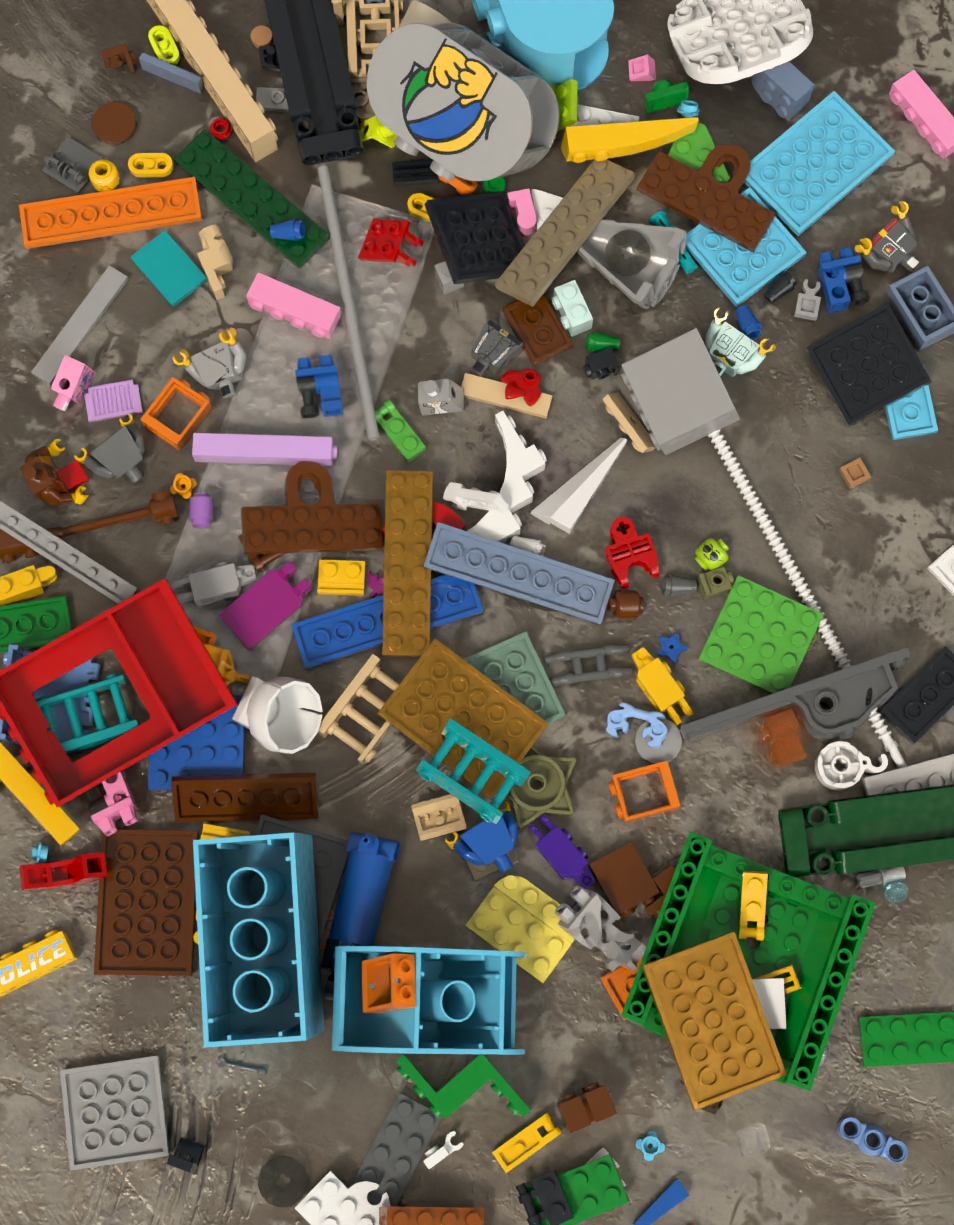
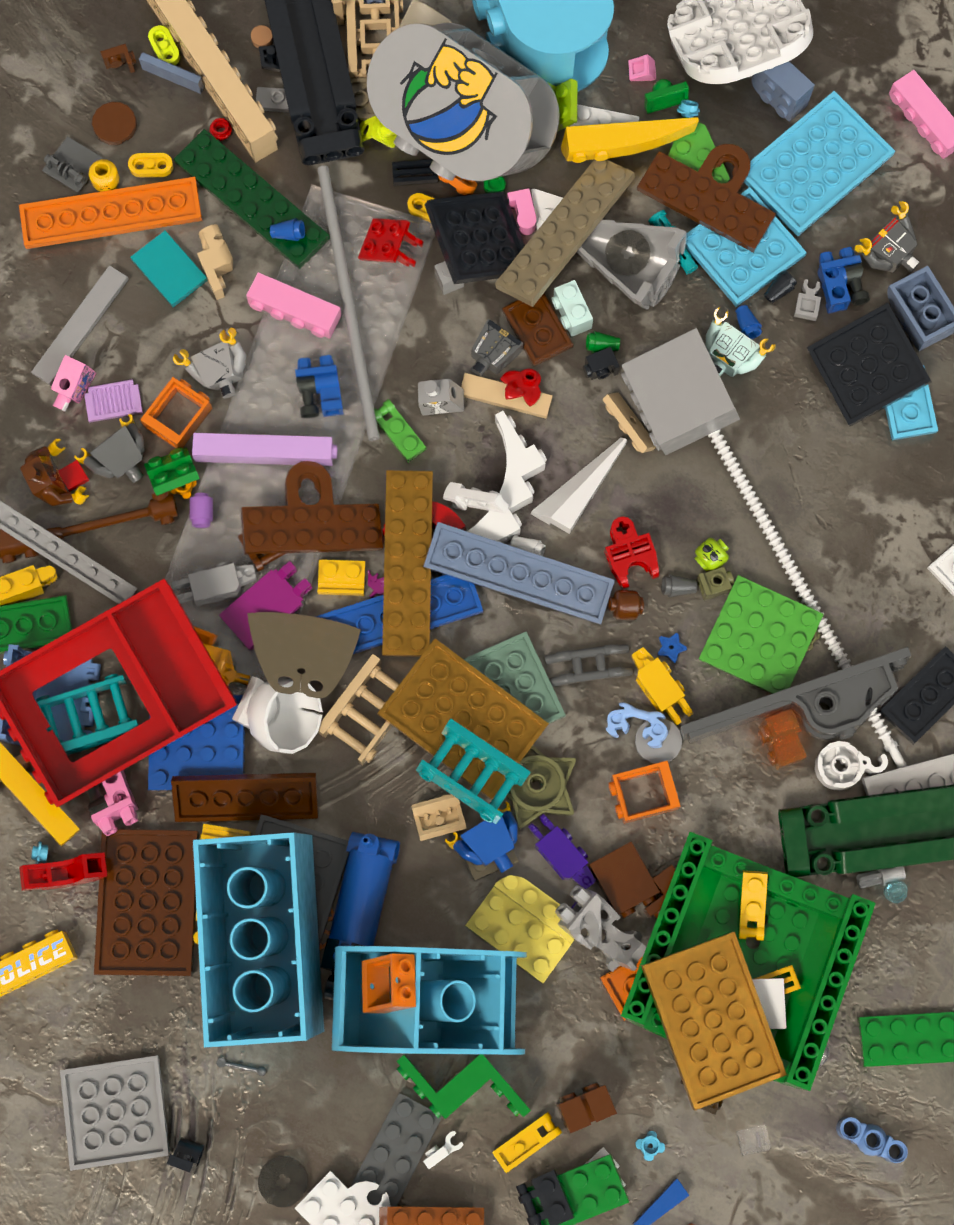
medium nougat plate [839,458,871,489] -> none
none -> green plate [144,447,200,496]
none -> dark tan piece [247,612,361,698]

